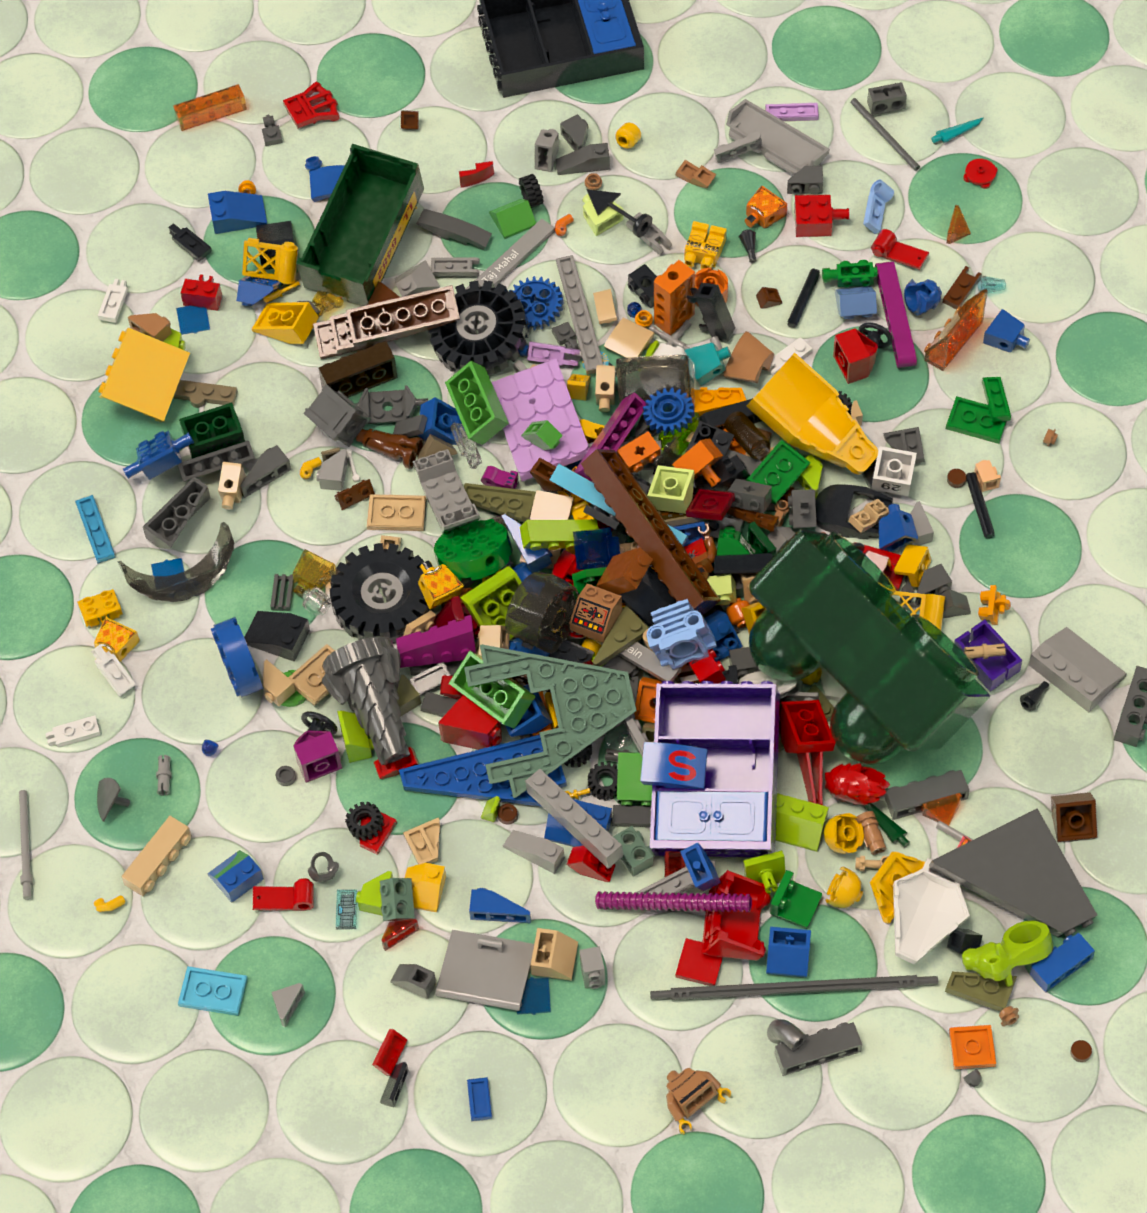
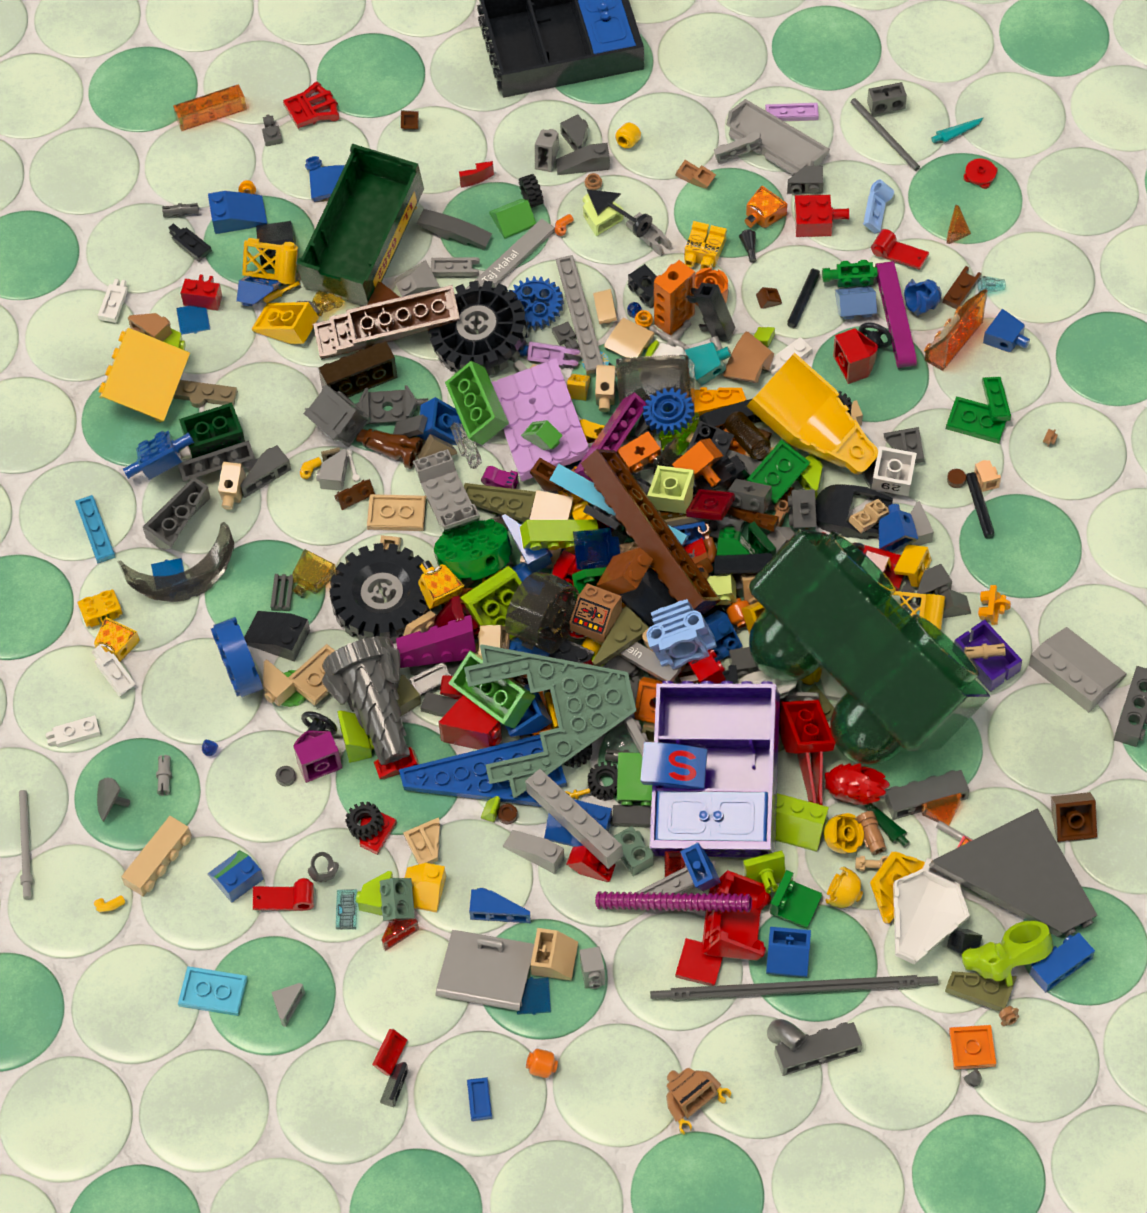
clear head [302,587,331,616] -> none
dark grey slope [390,964,436,999] -> none
black cone [1020,681,1049,711] -> none
reddish brown tile [1070,1040,1092,1062] -> none
none -> dark grey pin [162,203,199,217]
none -> orange head [526,1049,558,1078]
none -> lime slope [754,327,775,348]

